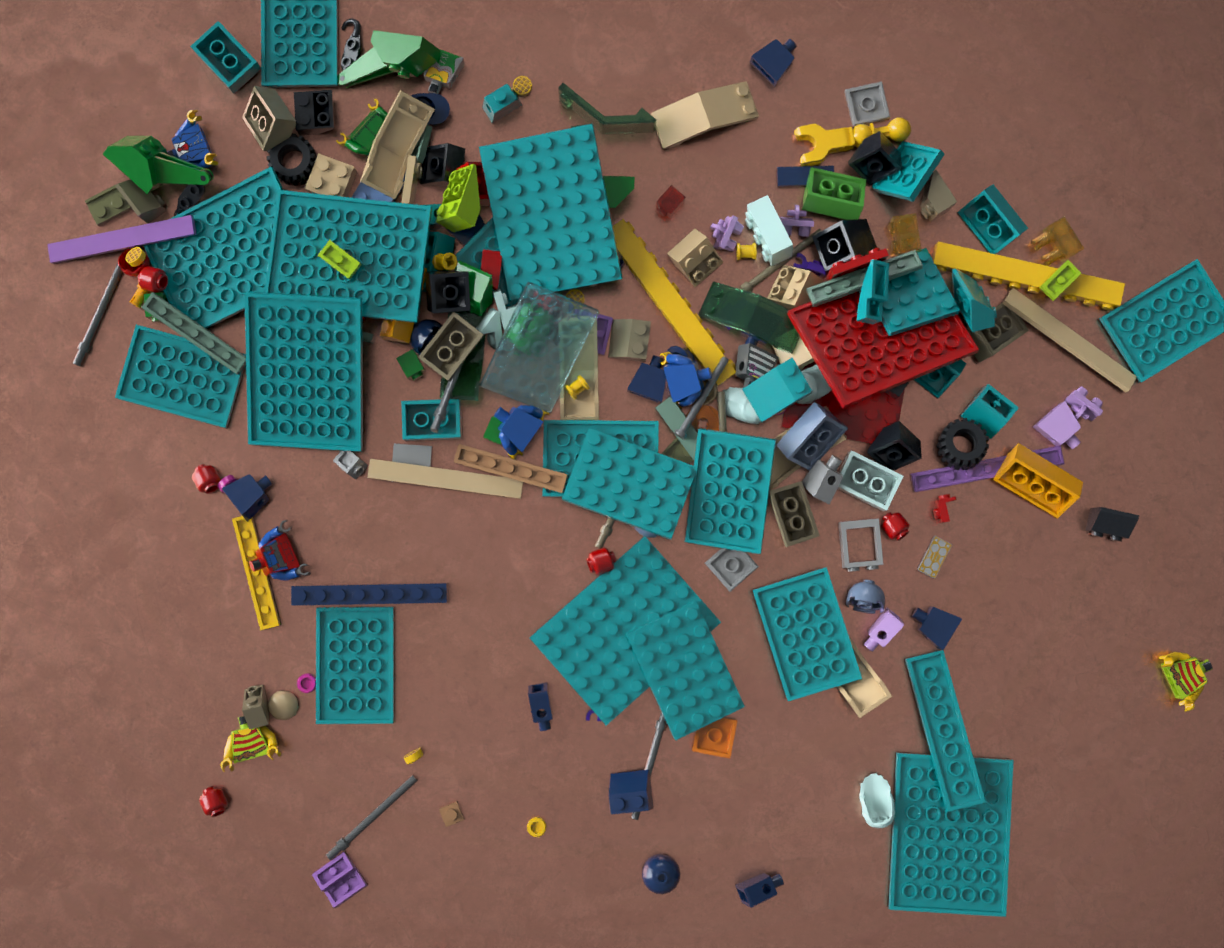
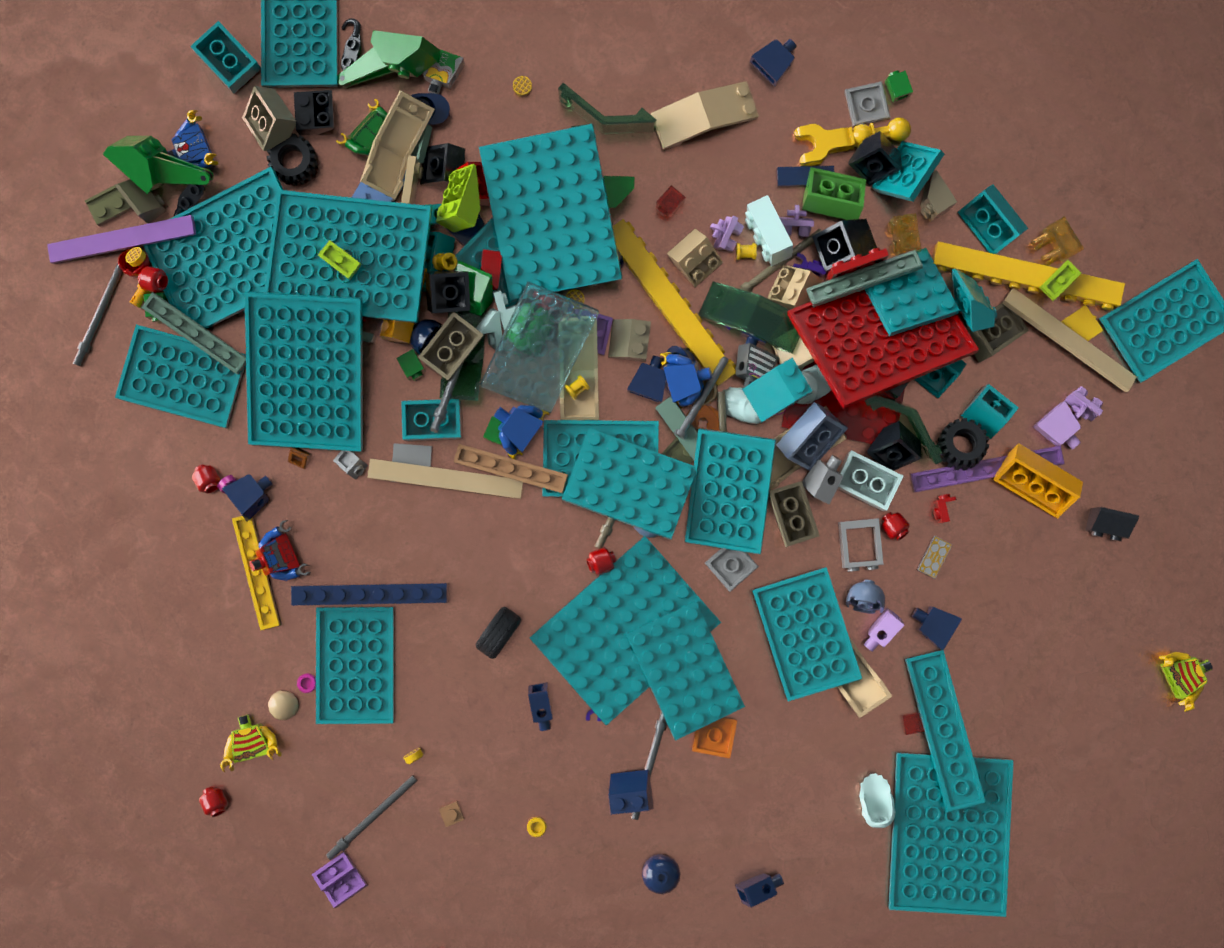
dark tan slope [242,685,269,730] -> none
tan brick [305,153,357,197] -> none
teal torso [482,84,523,124] -> none
teal slope [857,259,889,324] -> none
none -> dark orange slope [288,447,312,469]
none -> black tyre [476,607,521,659]
none -> clear green windscreen [864,394,942,465]
none -> green brick [885,70,913,103]
none -> clear red tile [902,712,925,735]
none -> yellow piece [1061,305,1104,341]

